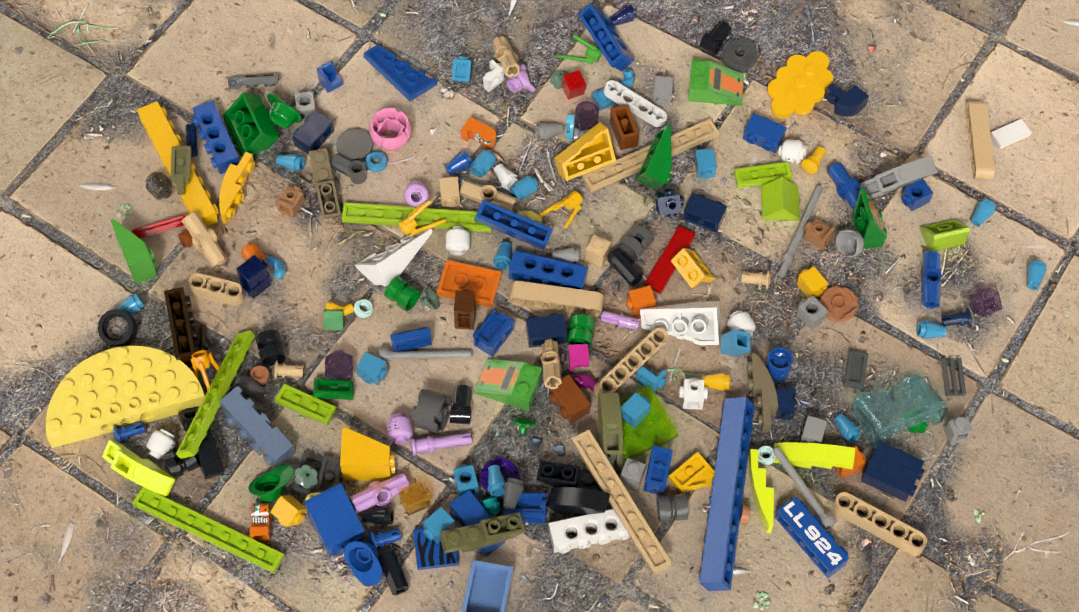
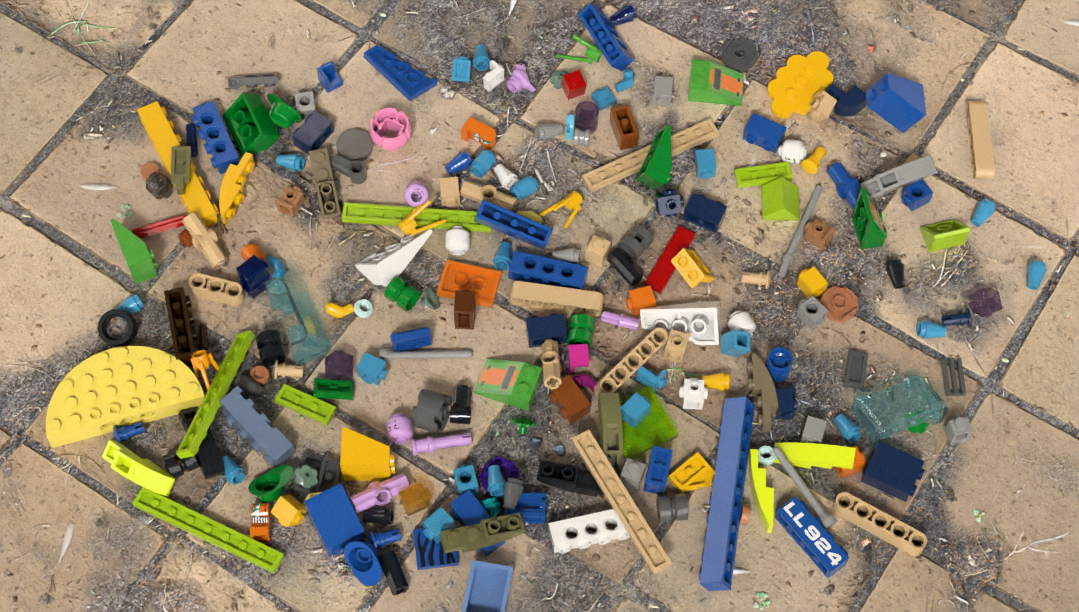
white head [146,429,176,459] -> none
tile [324,309,344,330] -> none
dark azure piece [365,151,388,172] -> none
blue hinge [473,308,515,357] -> none
tan piece [493,36,520,78] -> none
black slope [546,487,610,515] -> none
yellow wedge [554,122,616,181] -> none
white beam [603,80,667,127] -> none
black piece [699,21,732,55] -> none
light grey hair [836,229,864,258] -> none
blue piece [921,251,942,309] -> none
white tile [991,119,1032,149] -> none
none -> nougat tile [141,163,160,182]
none -> dark azure cone [221,456,245,485]
none -> clear light blue windscreen [265,278,330,365]
none -> dark azure cone [473,44,490,71]
none -> tan brick [664,329,690,363]
none -> tan brick [808,90,837,122]
none -> blue slope [865,73,926,133]
none -> black cone [885,259,905,289]

